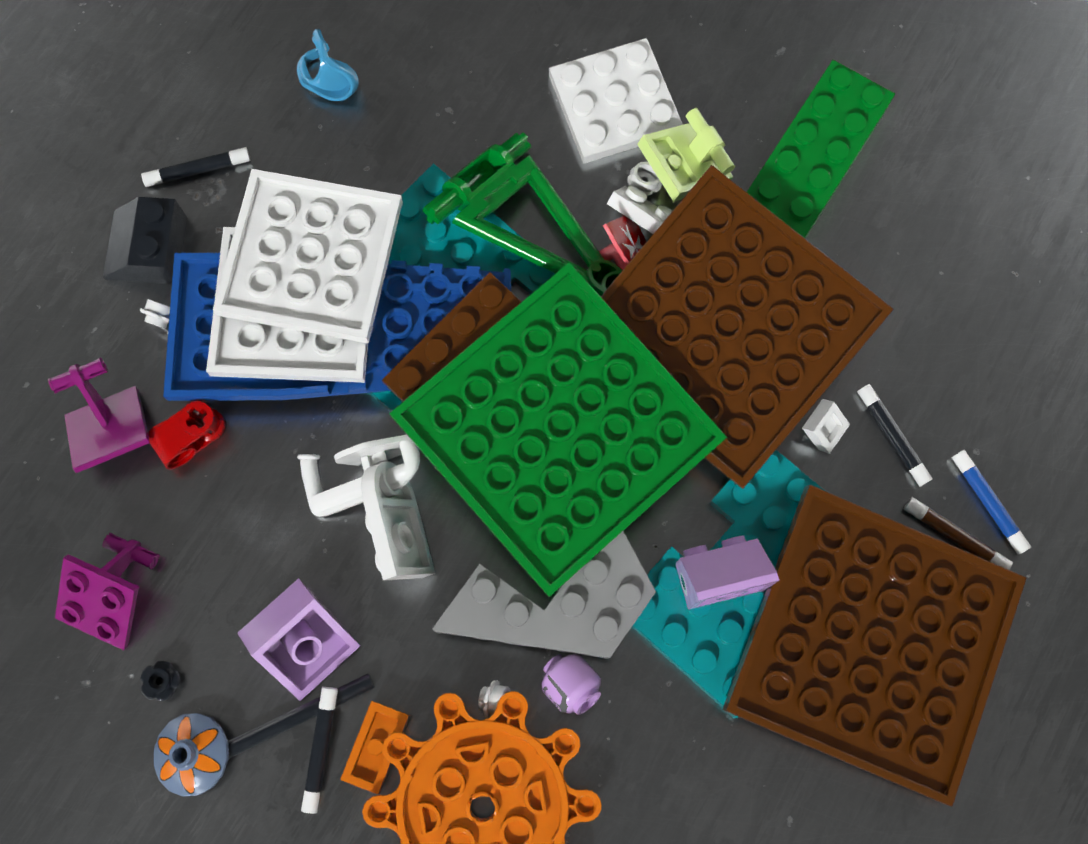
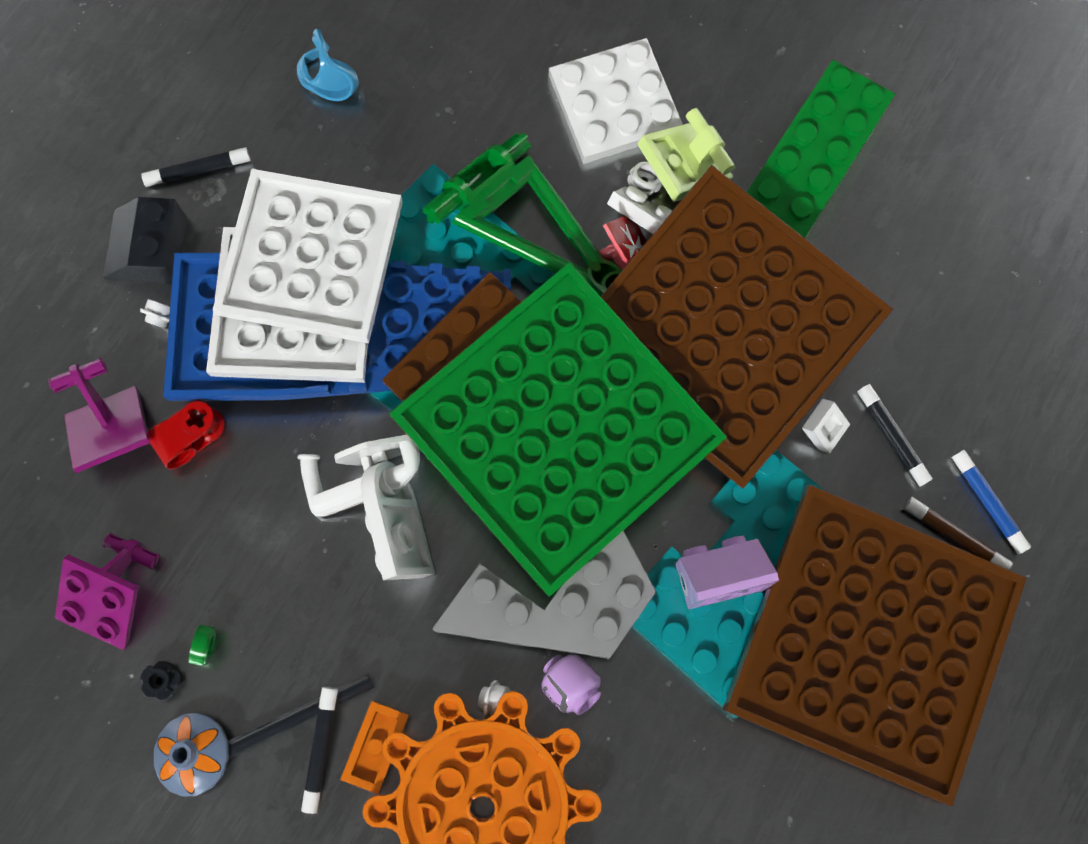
lavender slope [238,578,360,701] -> none
none -> green tile [189,624,216,667]

